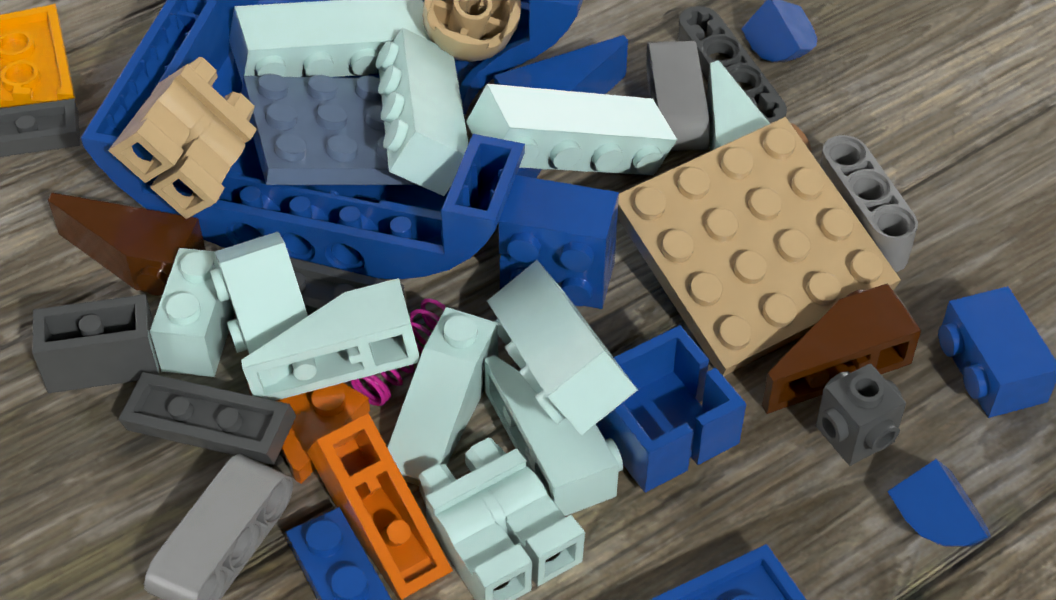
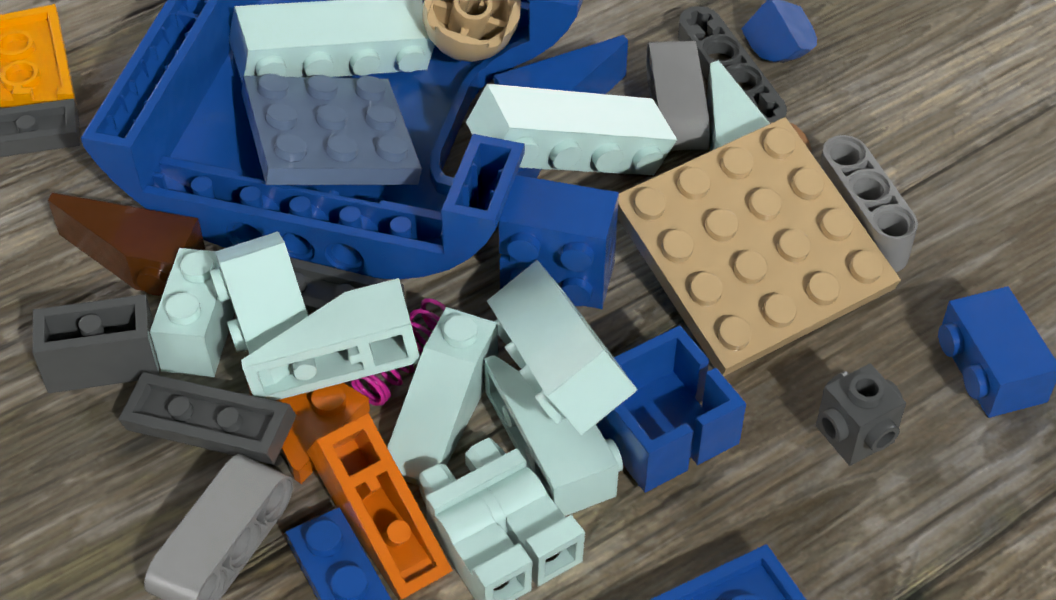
tan hips [108,57,257,219] -> none
light aqua brick [376,27,469,196] -> none
reddish brown slope [762,283,921,414] -> none
blue brick [887,459,991,547] -> none

